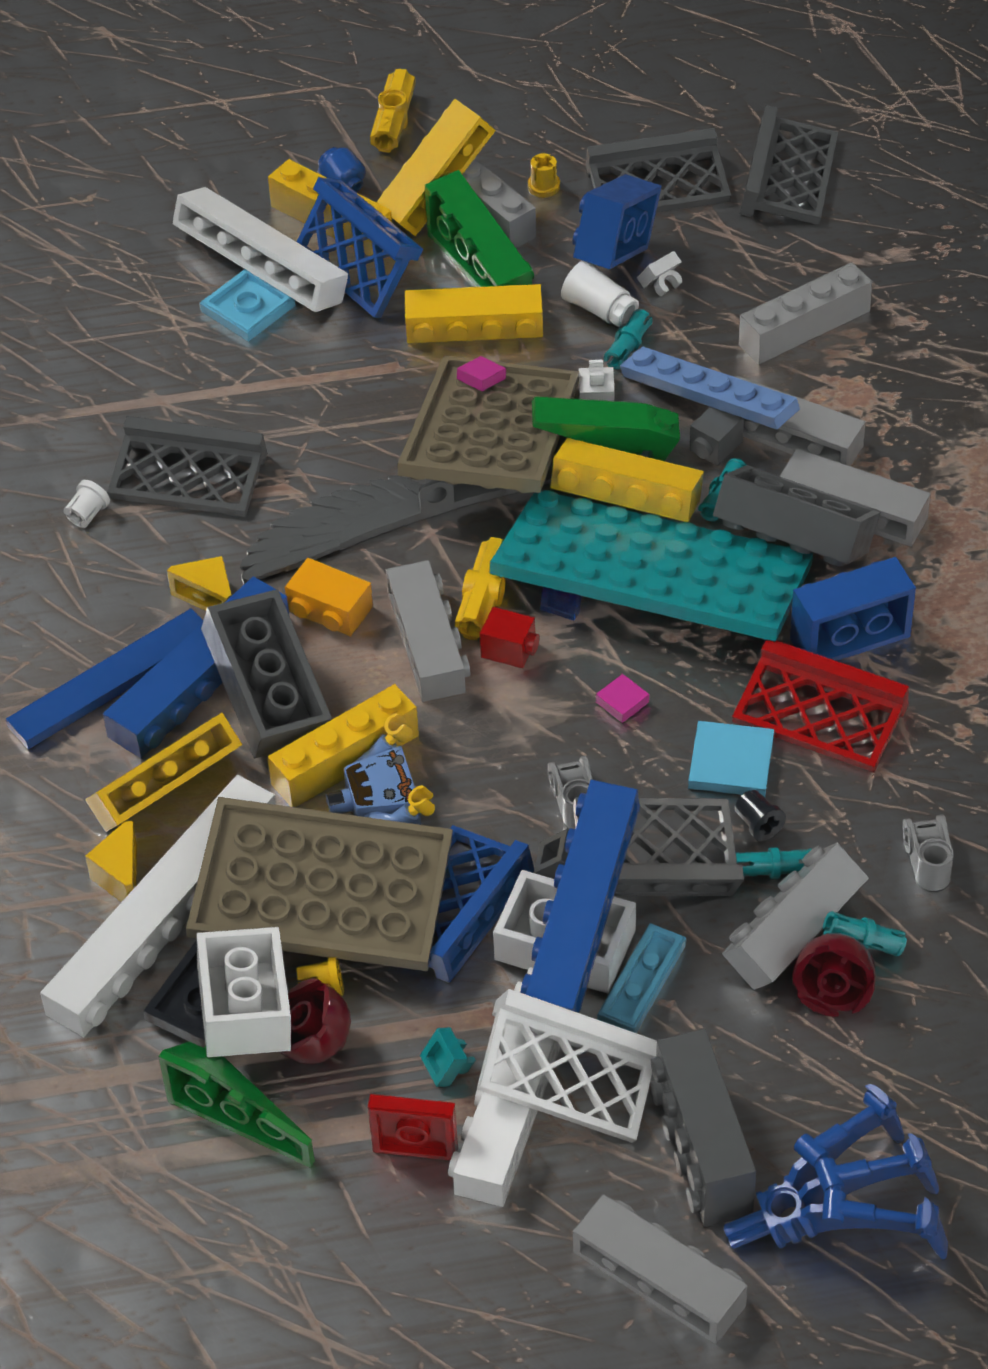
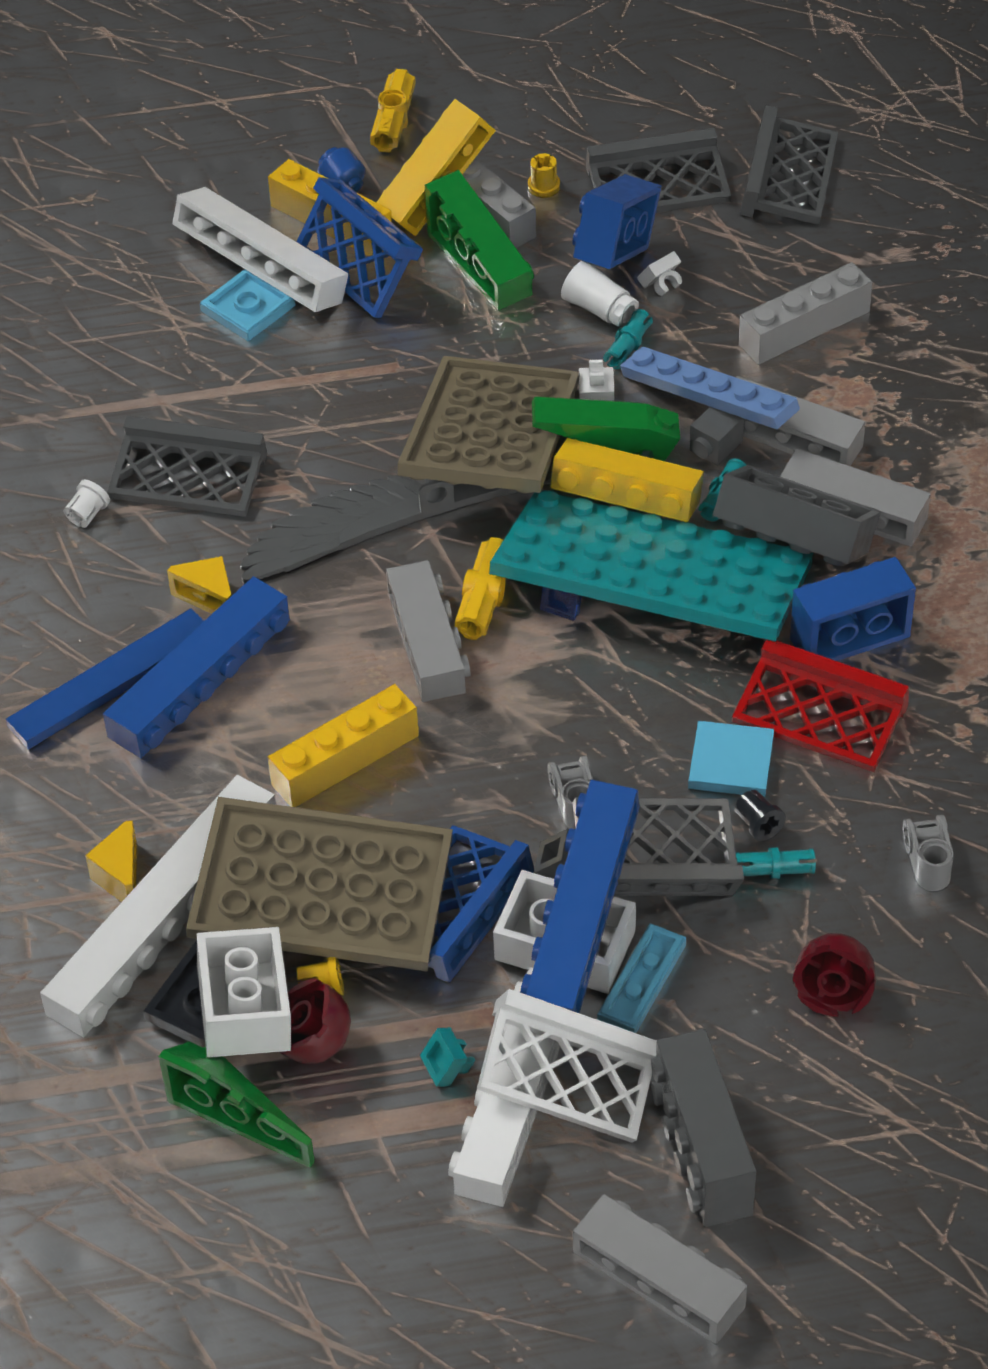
yellow brick [85,713,243,832] -> none
dark grey brick [201,589,332,759] -> none
light orange brick [285,557,373,637] -> none
torso [326,713,435,825] -> none
red tile [368,1094,458,1161] -> none
yellow brick [405,284,543,343] -> none
dark pink tile [457,356,506,391] -> none
red brick [480,607,540,669] -> none
dark pink tile [596,674,649,723] -> none
light grey brick [722,842,869,990] -> none
blue piece [724,1084,948,1260] -> none
teal pin [823,911,907,957] -> none

